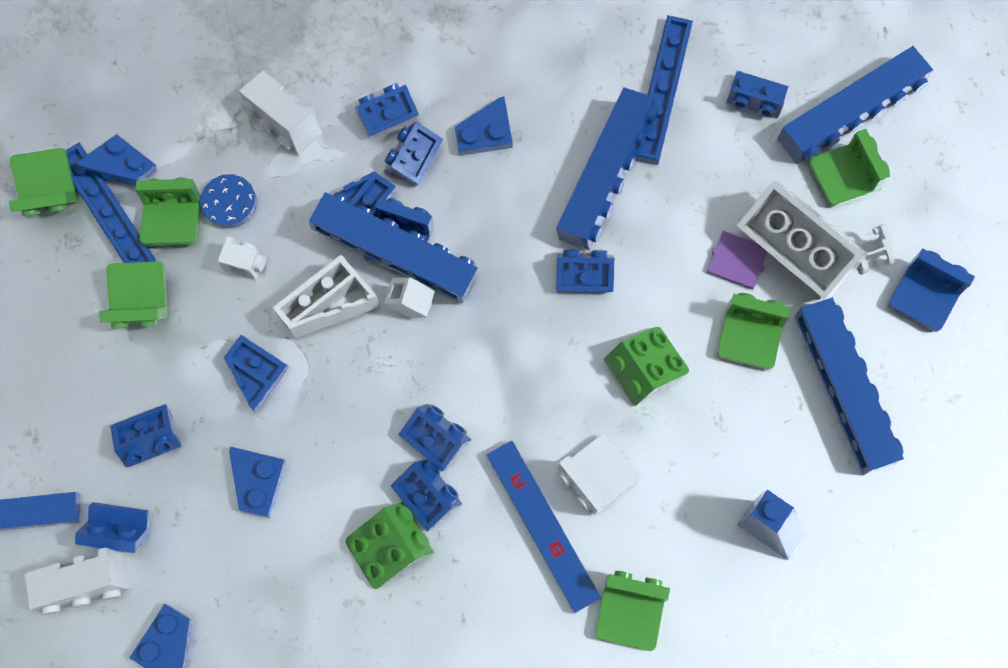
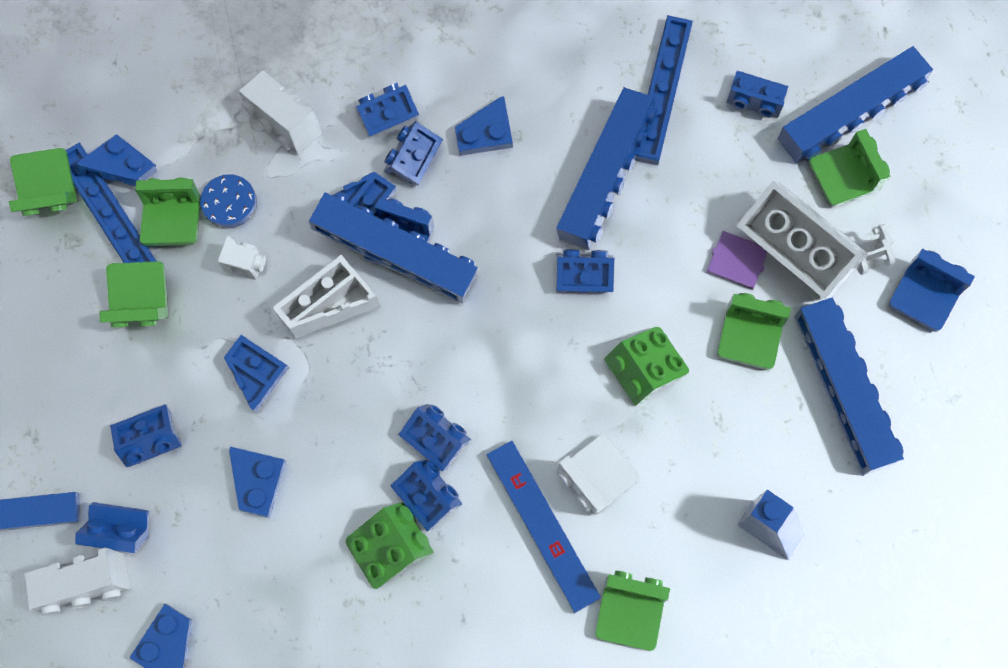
white brick [384,277,435,318] -> none

